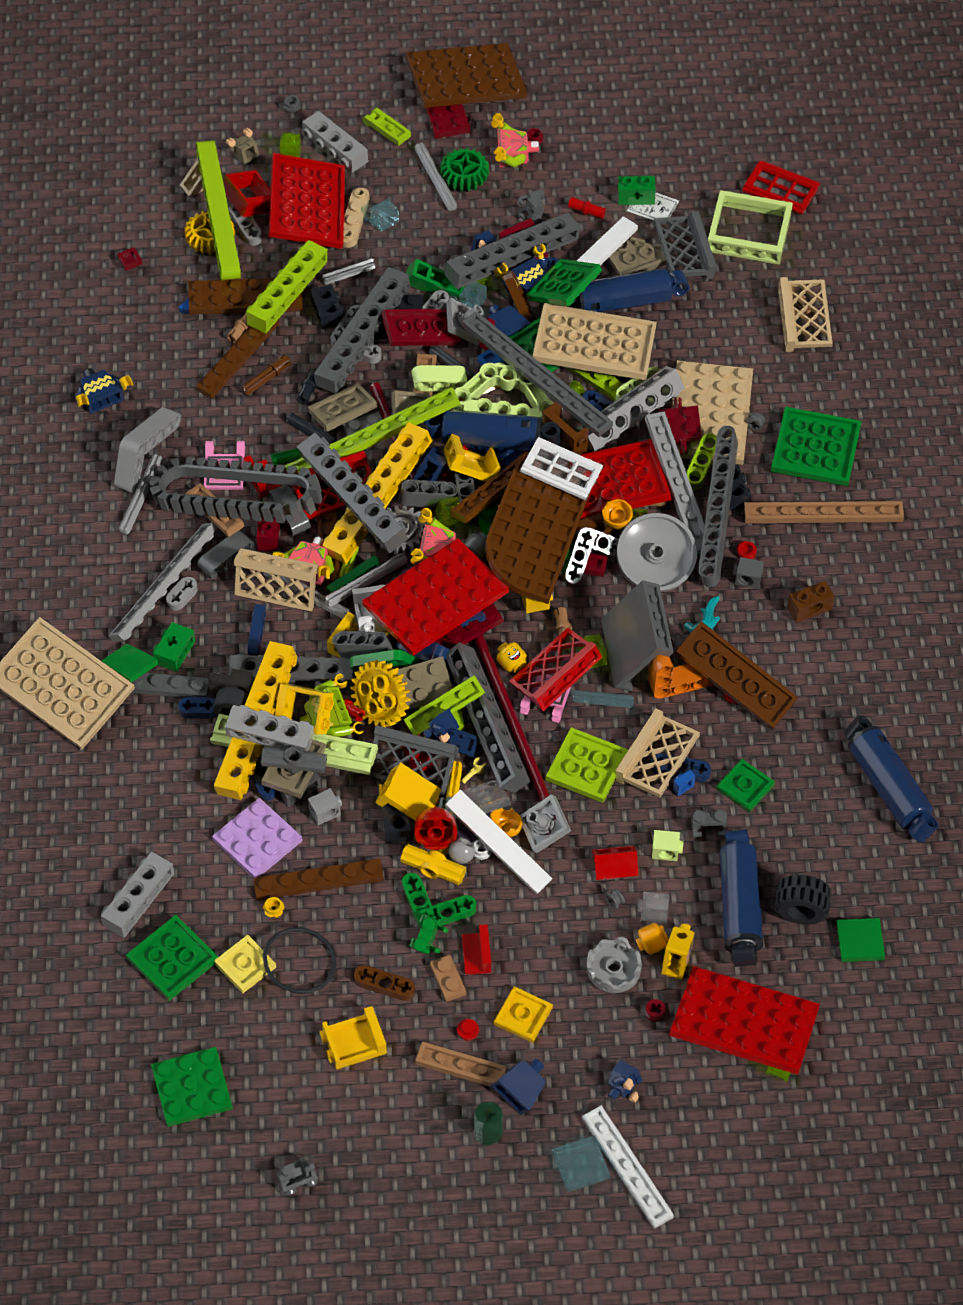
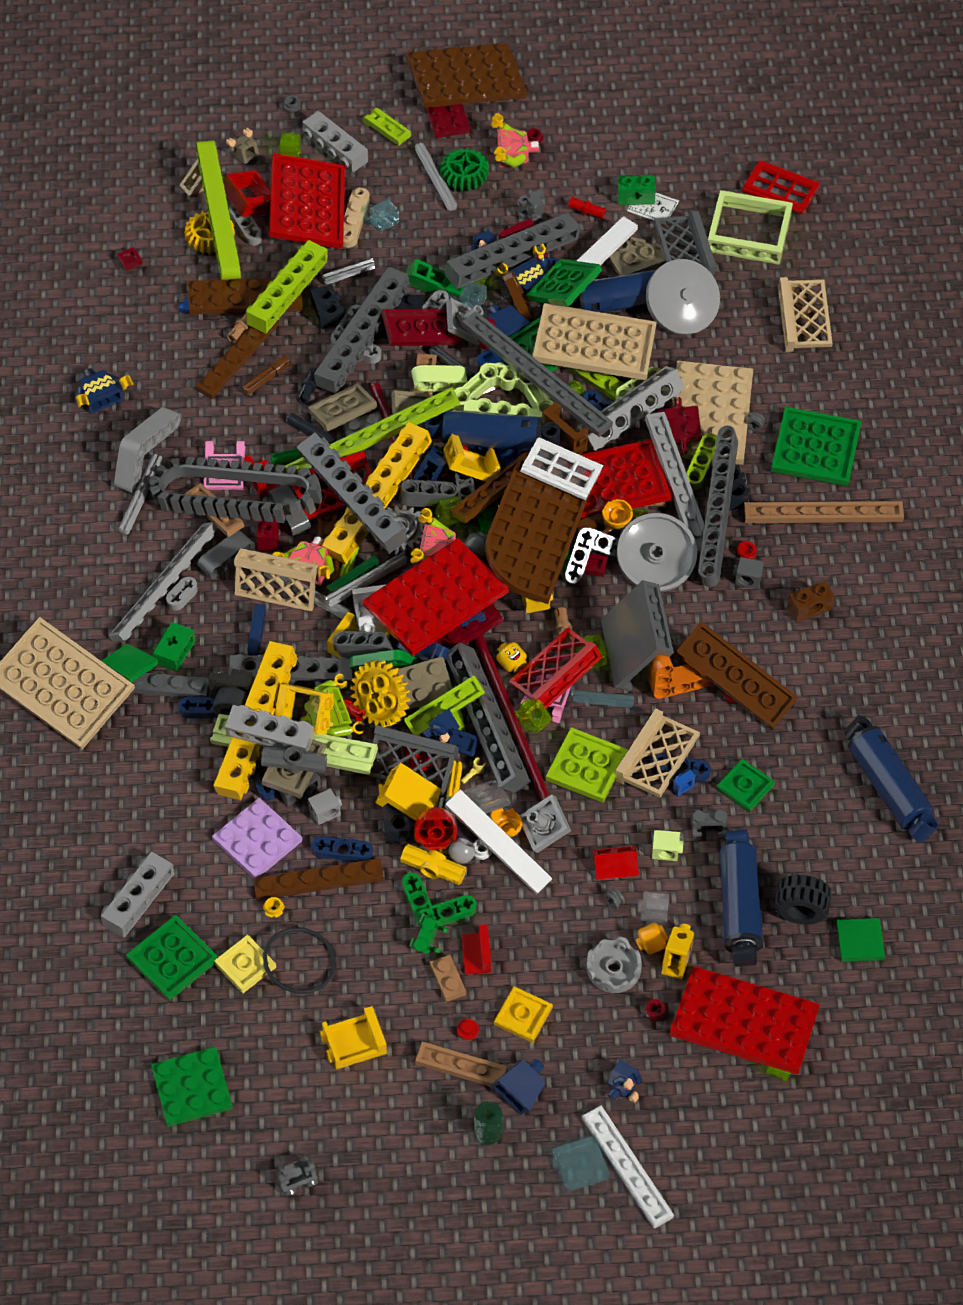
reddish brown beam [354,965,415,1001] -> none
teal piece [684,596,720,633] -> none
none -> dark blue beam [312,836,373,862]
none -> clear neon green brick [515,699,553,732]
none -> light grey dish [646,259,720,335]

